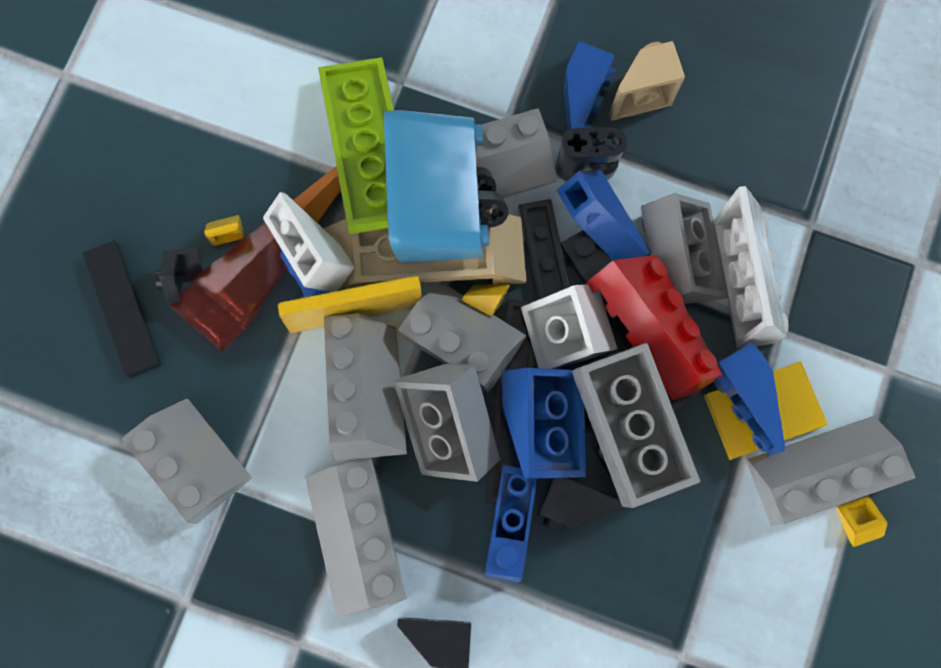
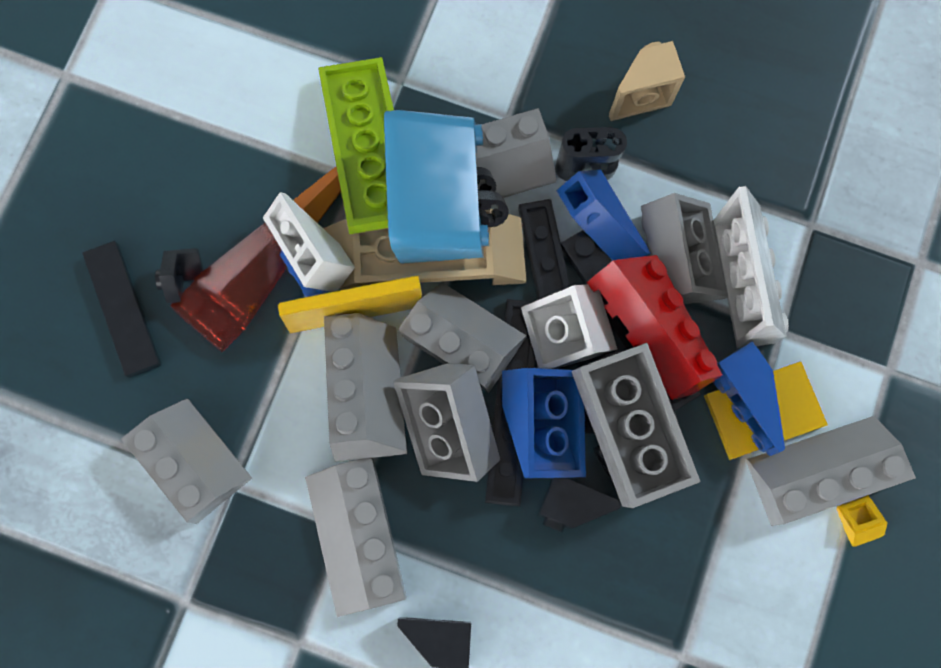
yellow slope [204,215,245,246] -> none
yellow slope [462,284,510,316] -> none
blue slope [484,465,537,584] -> none
blue slope [563,41,616,131] -> none

